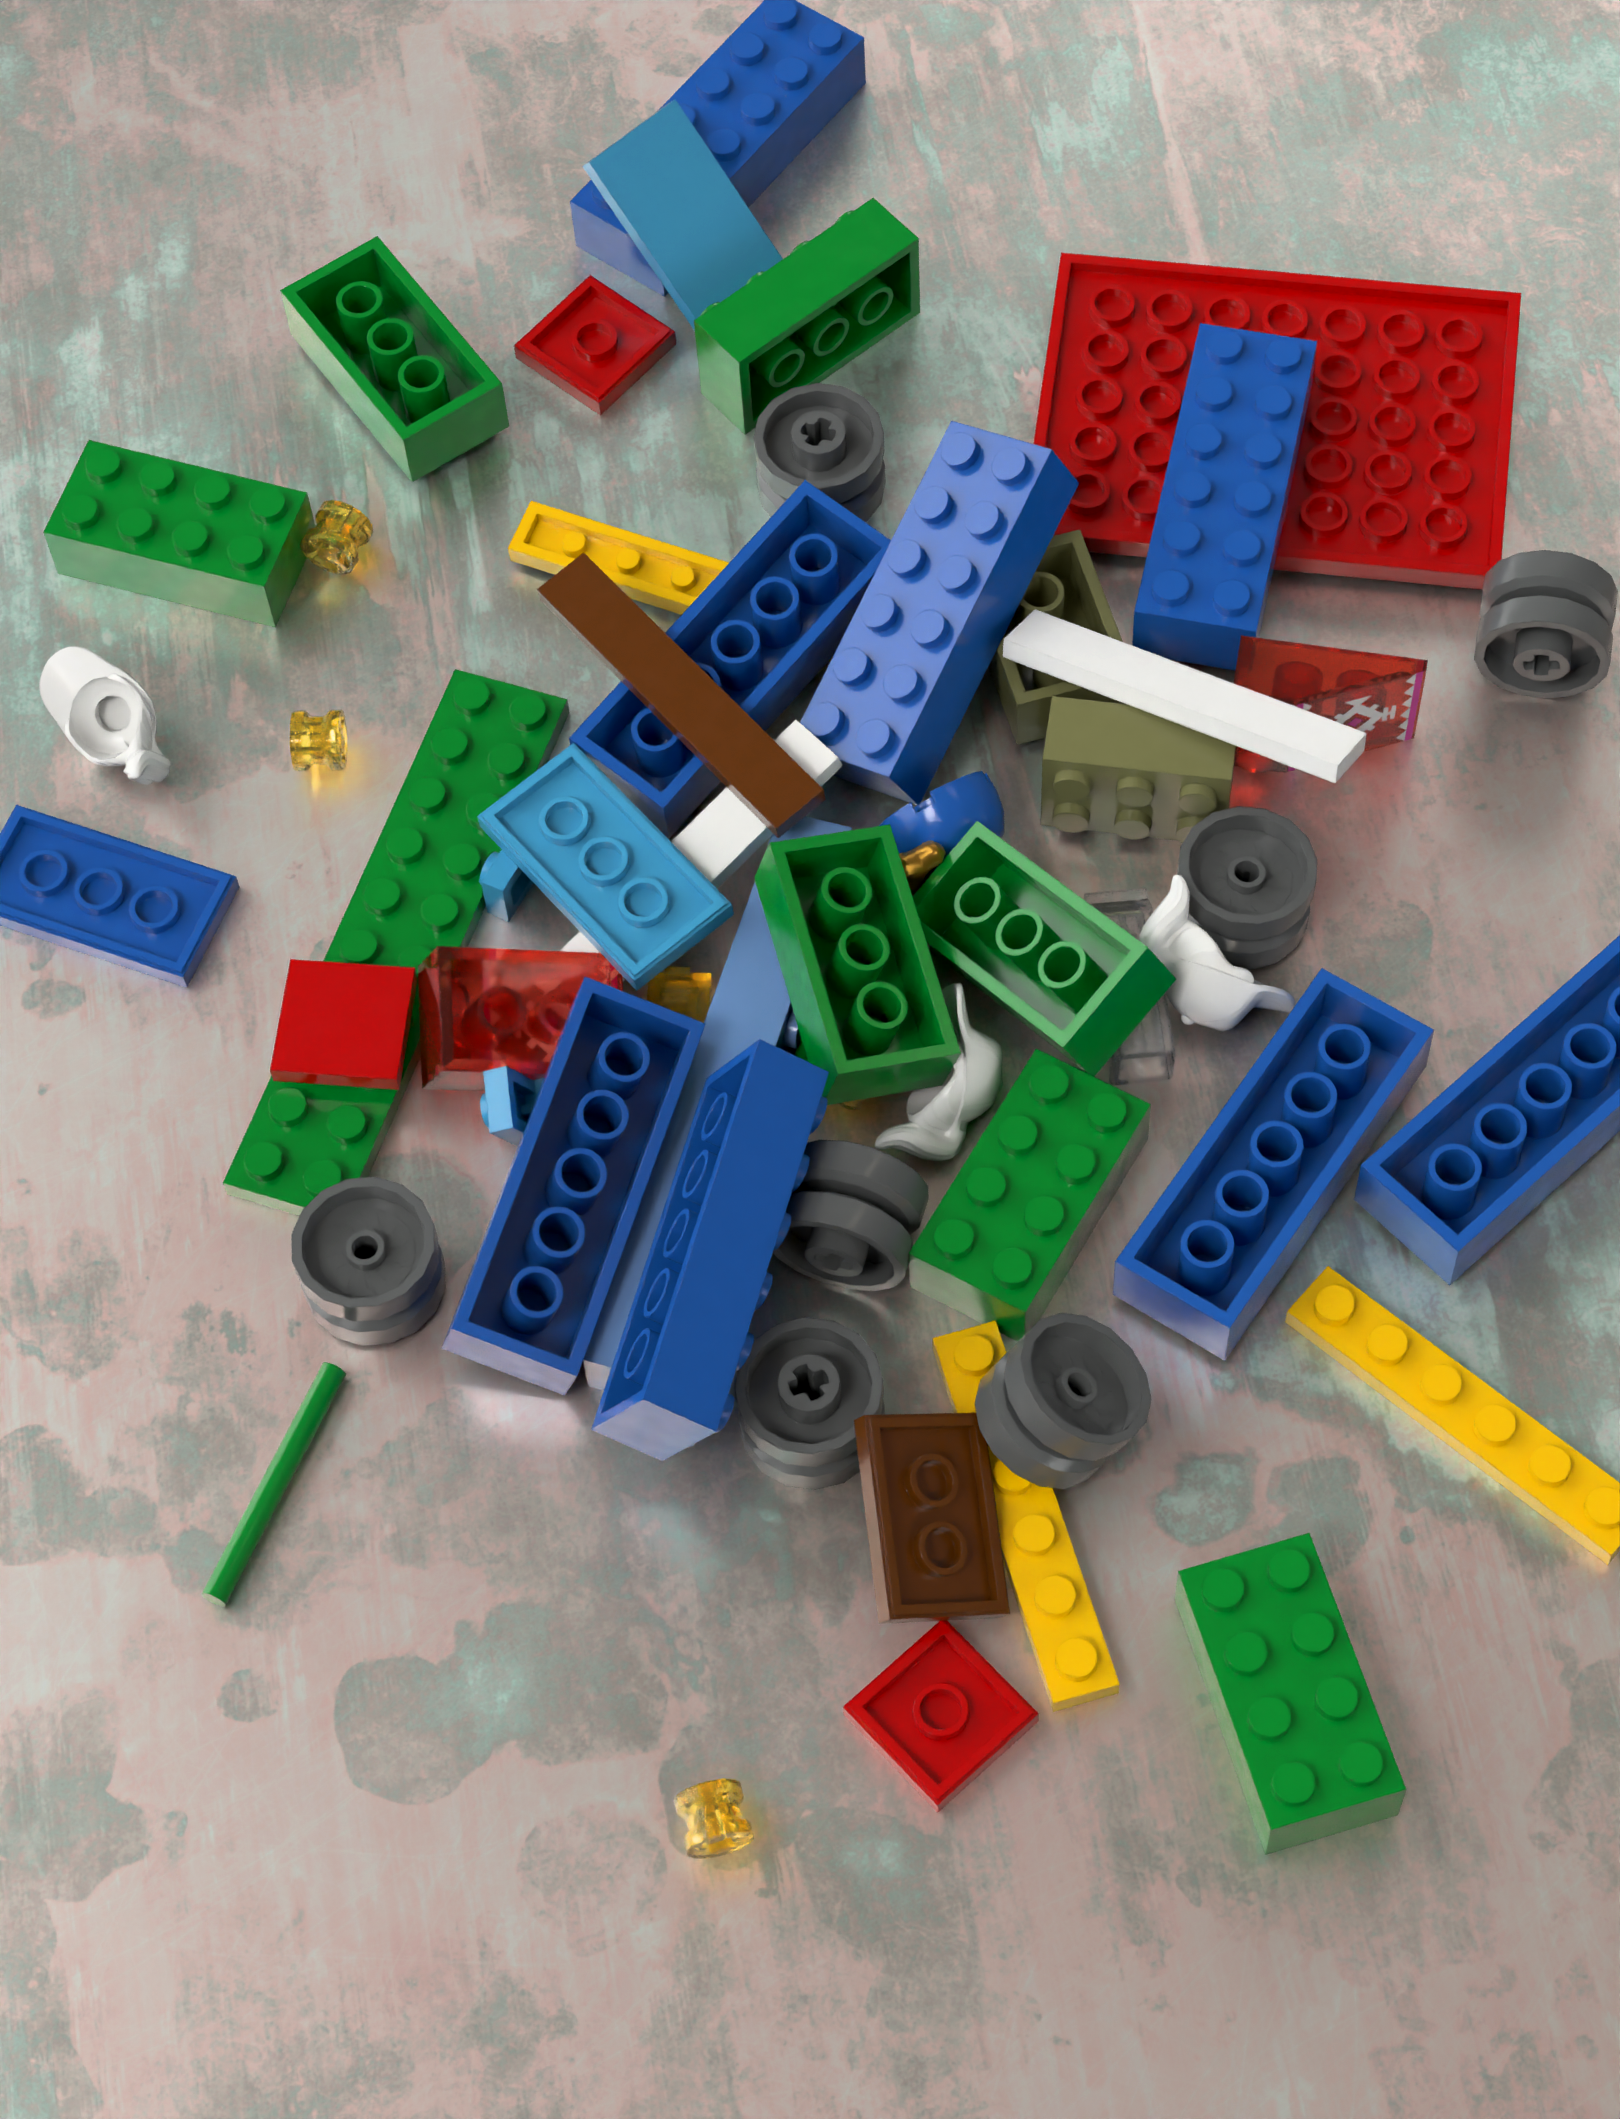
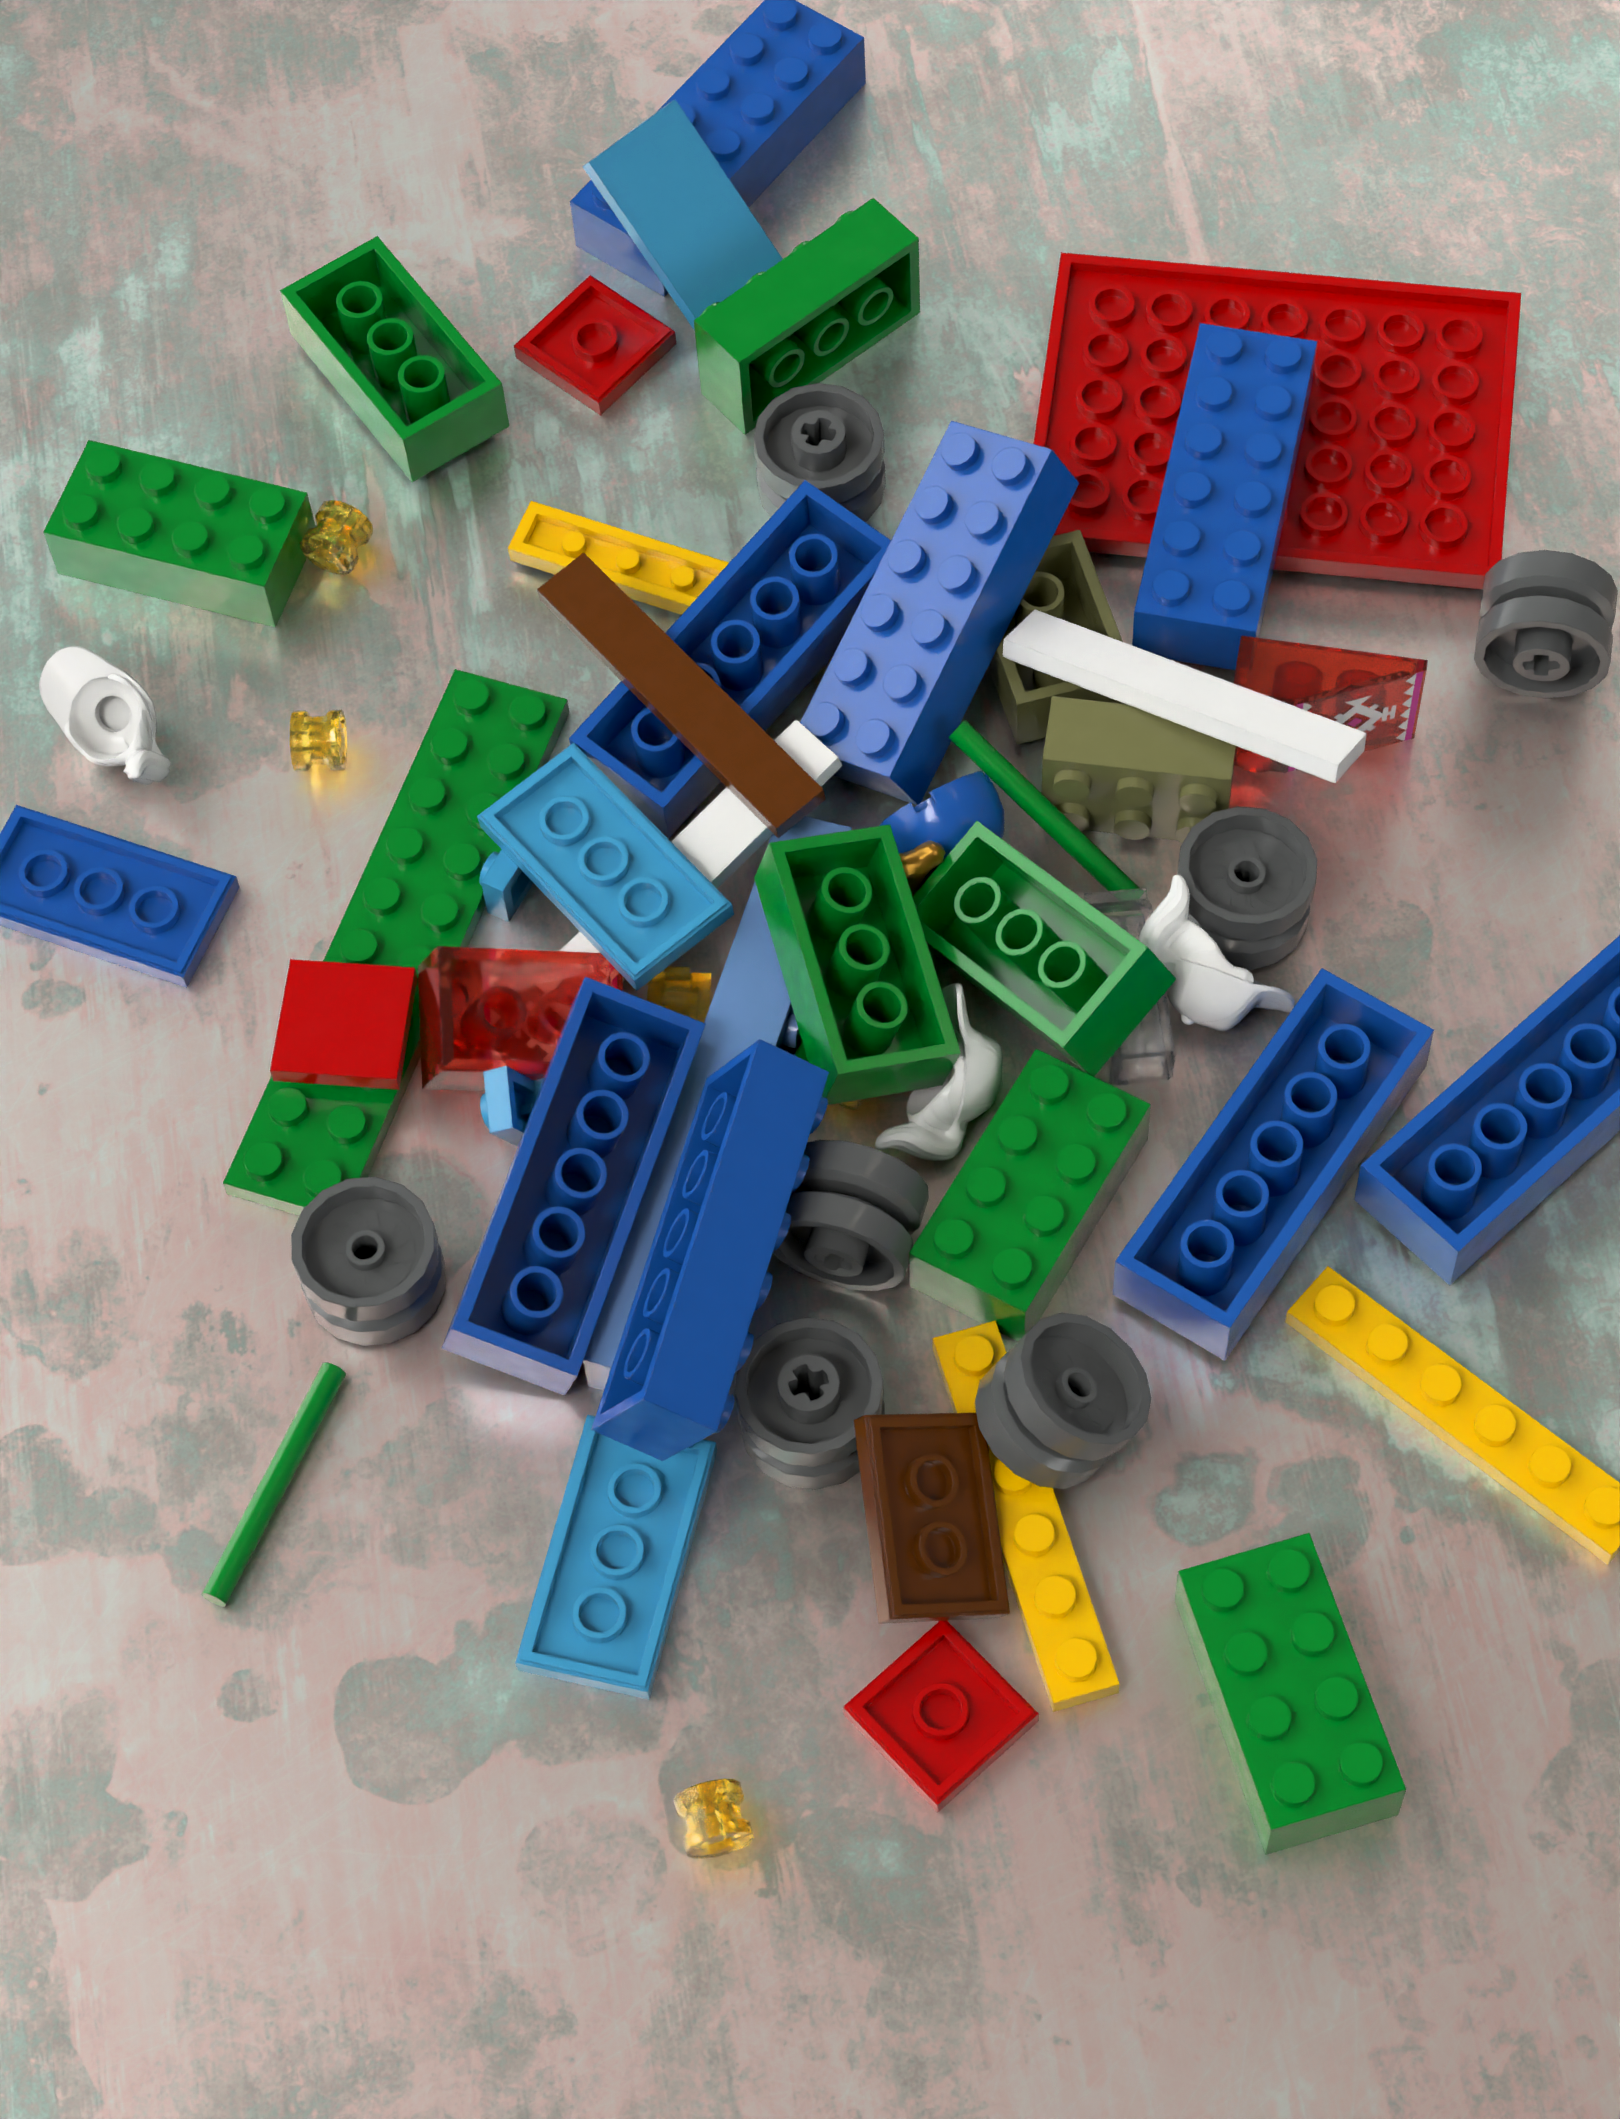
none -> dark azure tile [515,1415,717,1700]
none -> green bar [948,720,1145,911]

